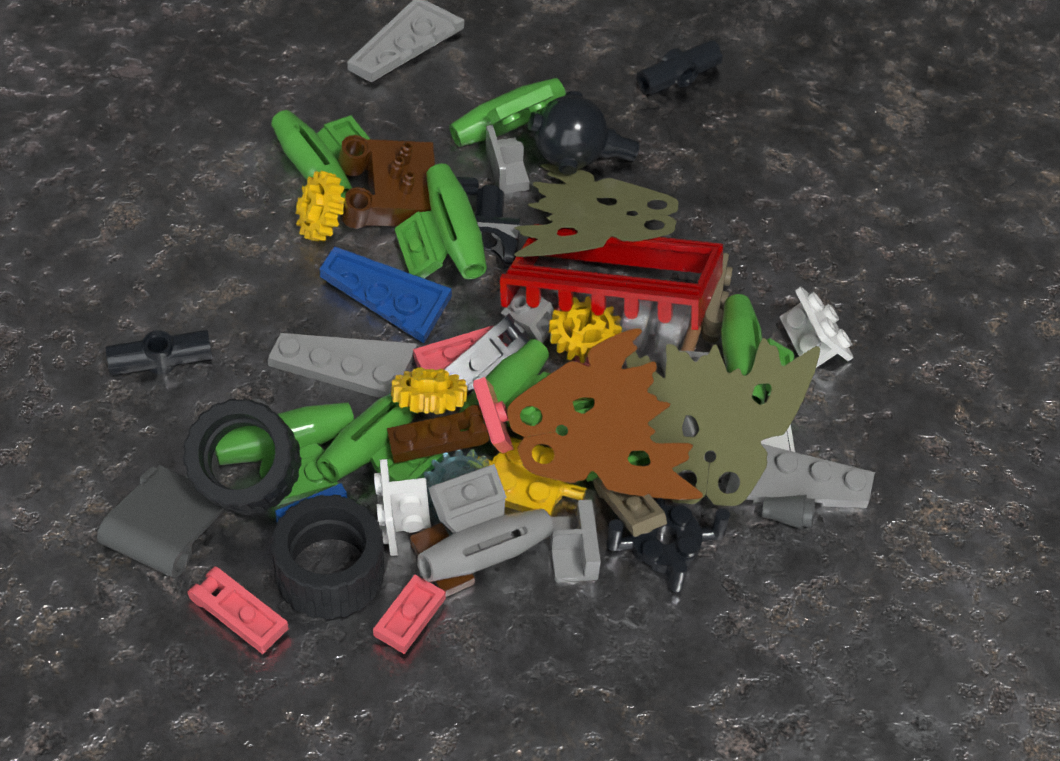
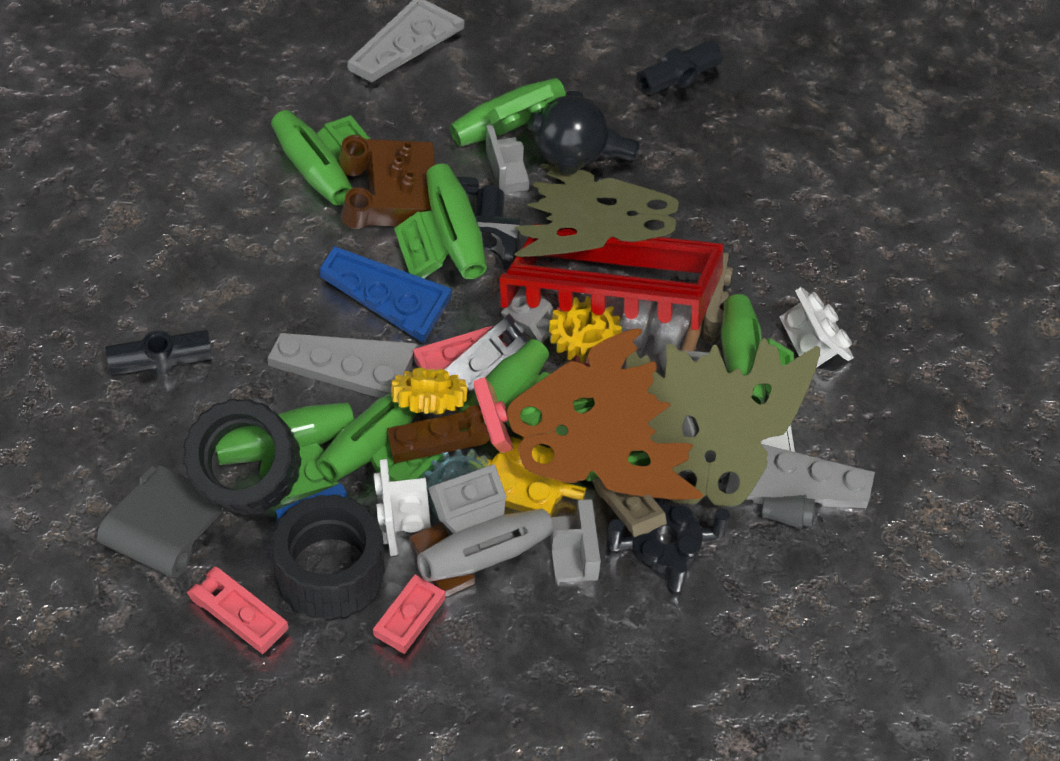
yellow gear [296,171,345,242] -> none

